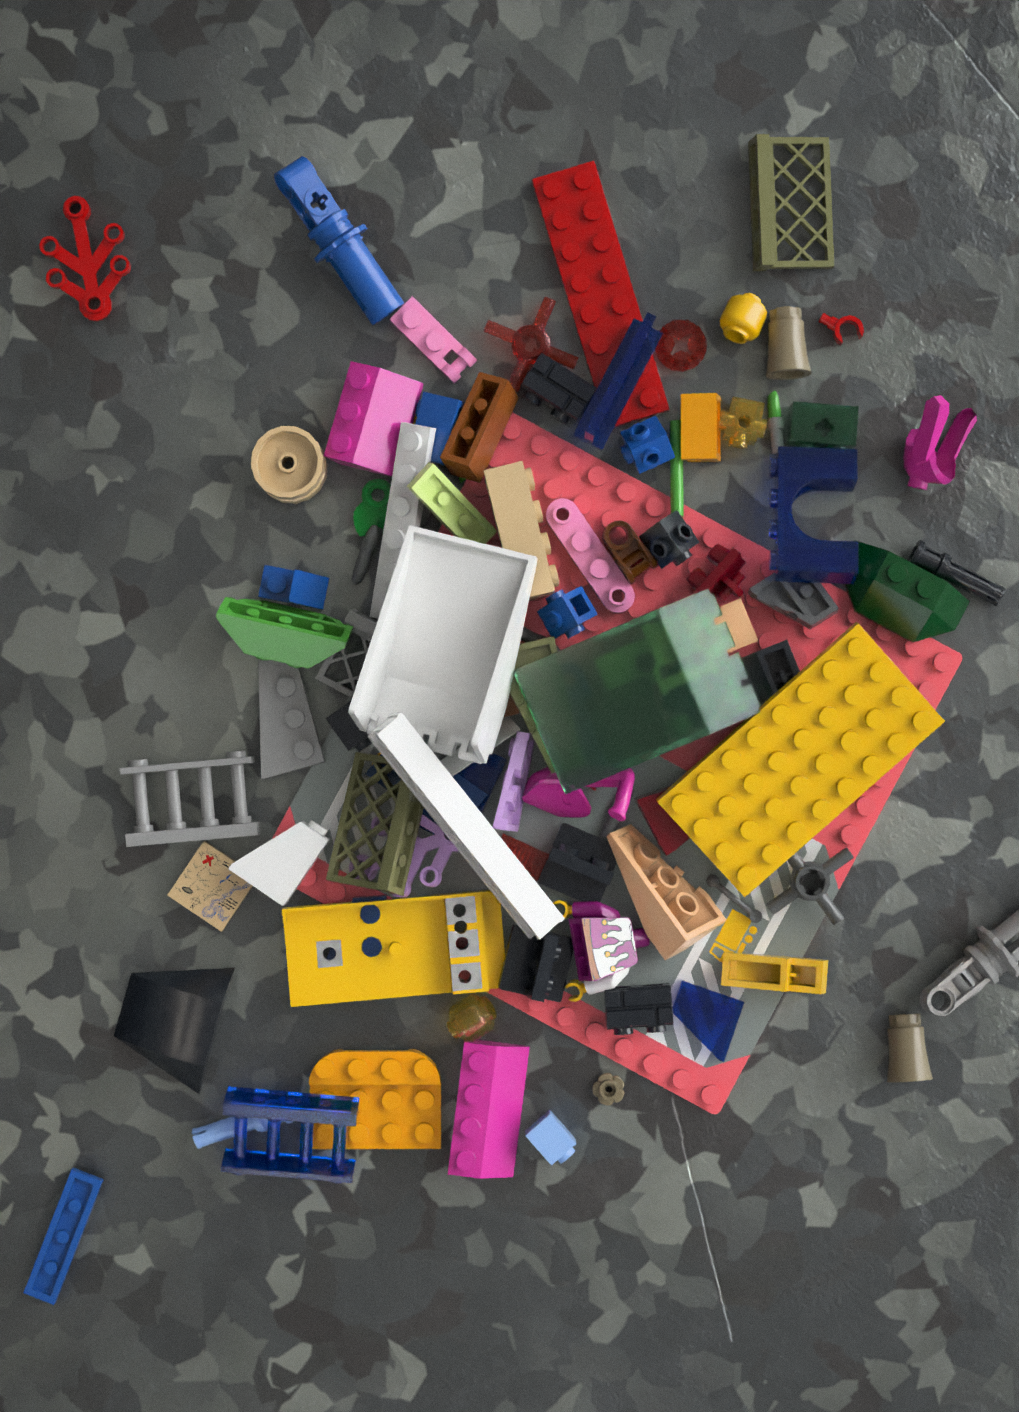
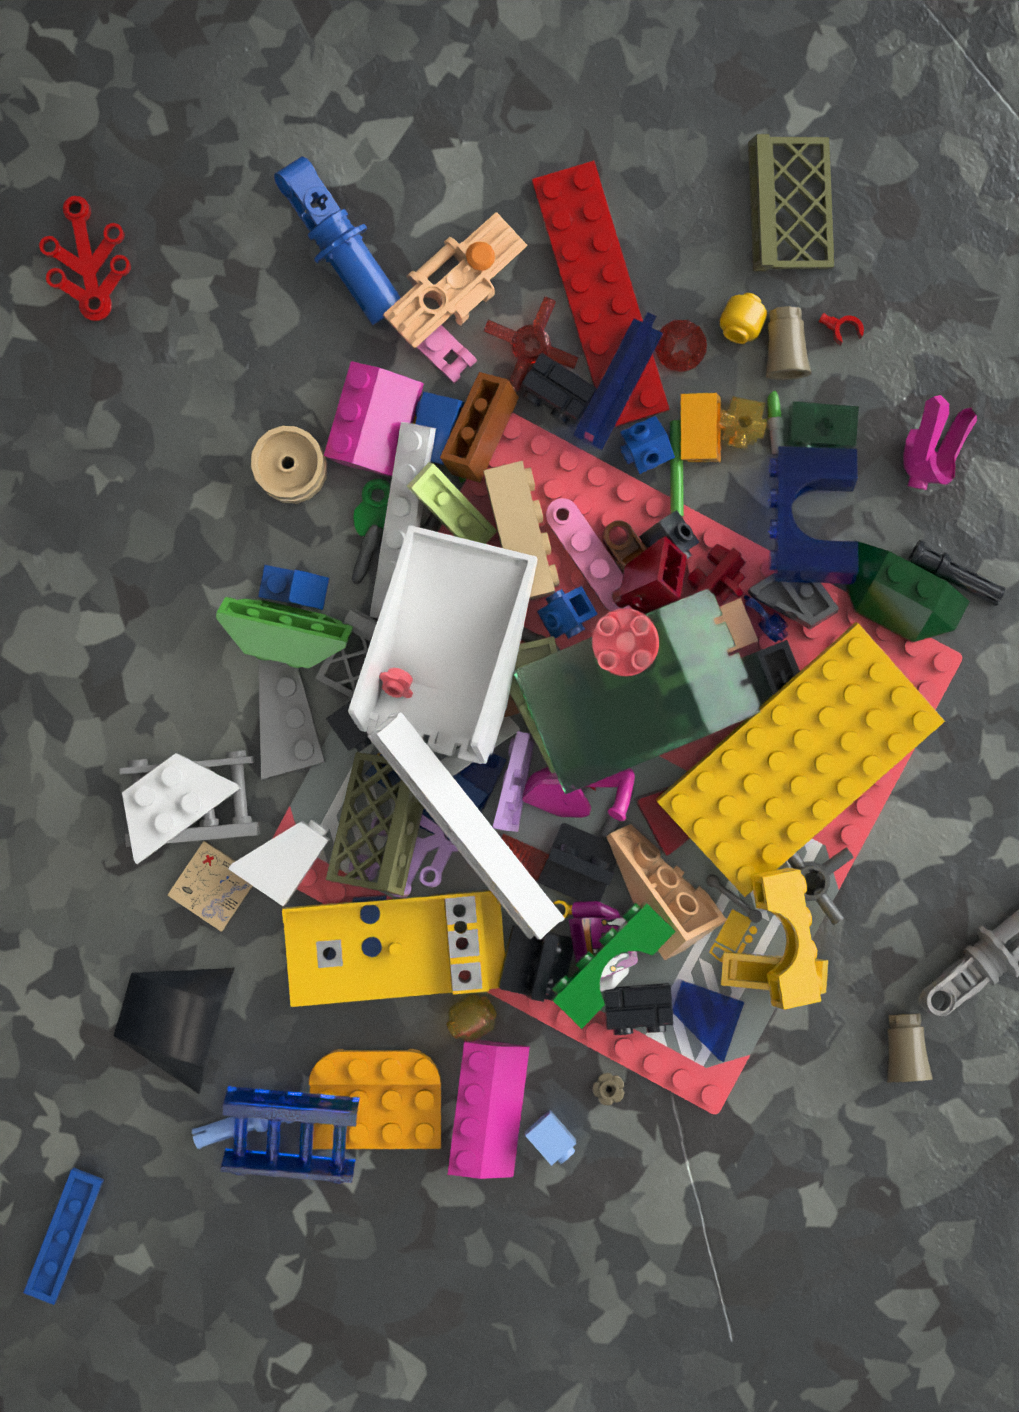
none -> white wing [122,753,241,864]
none -> coral plate [379,668,413,698]
none -> light nougat piece [383,212,528,349]
none -> green arch [551,902,676,1029]
none -> coral dish [592,608,659,676]
none -> dark red torso [612,536,687,615]
none -> clear blue plate [744,595,788,642]
none -> yellow arch [751,868,822,1009]

